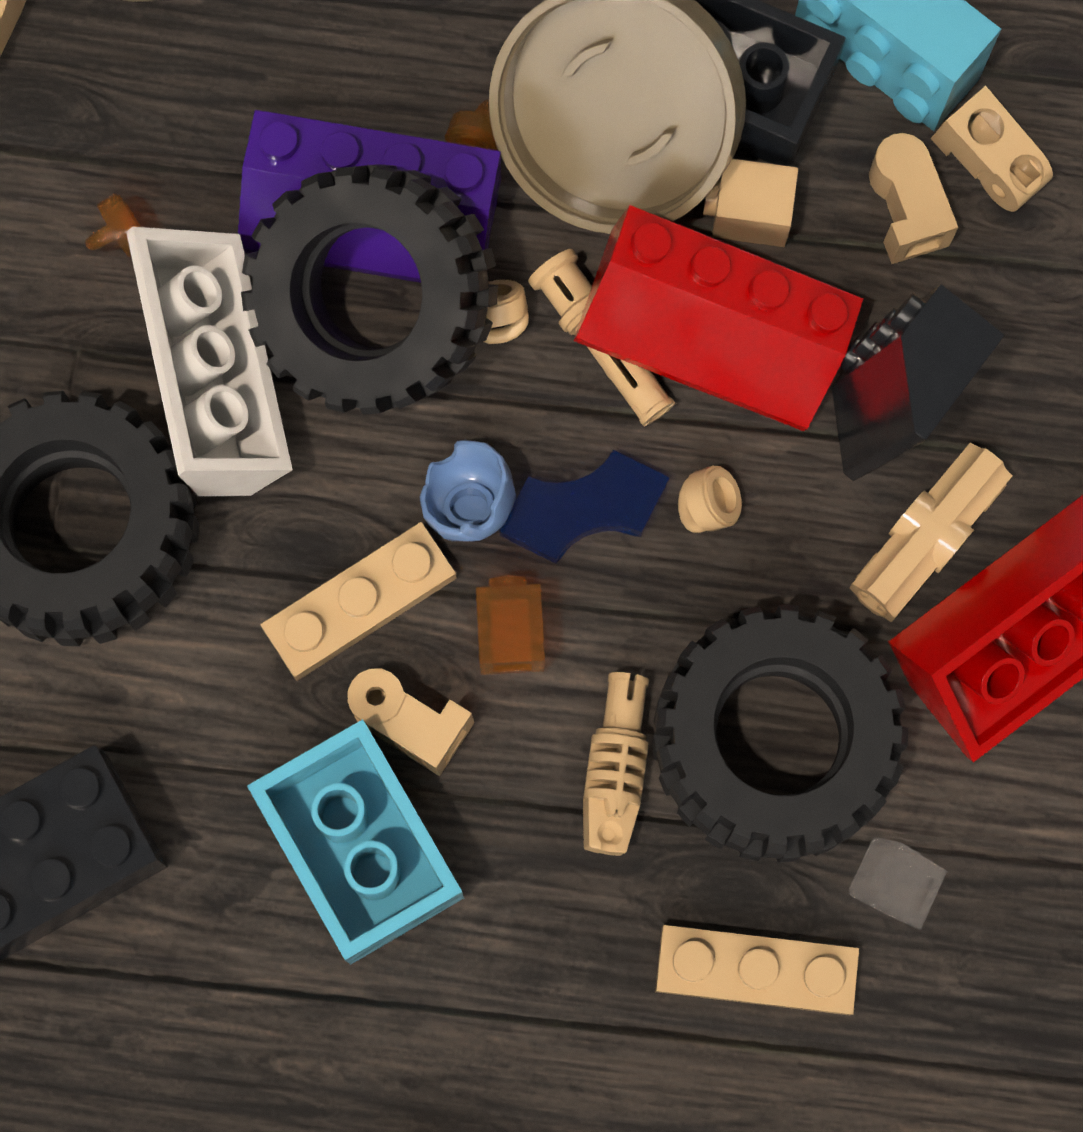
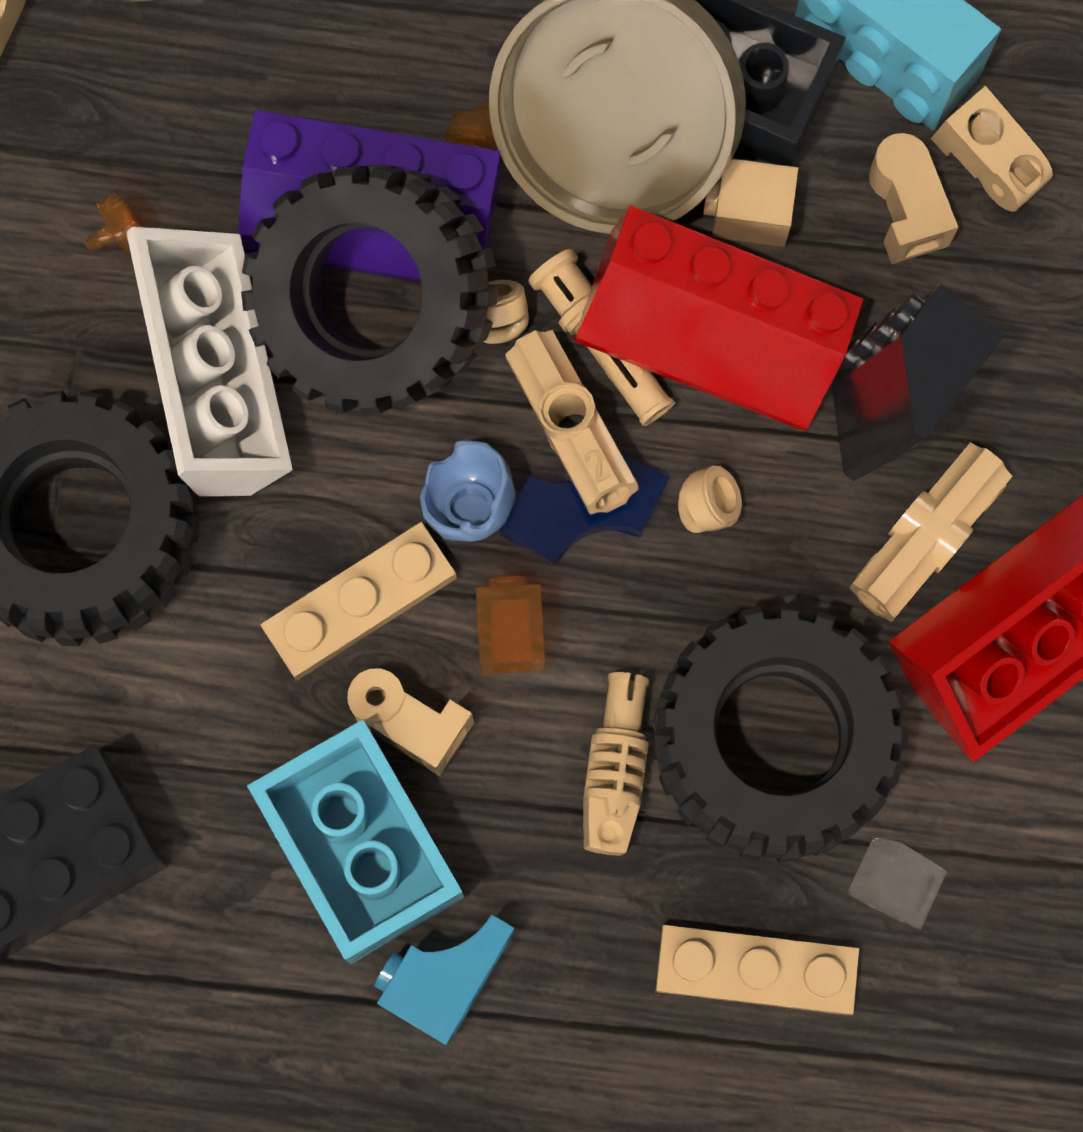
none -> dark azure arch [374,914,515,1046]
none -> tan piece [505,330,639,515]

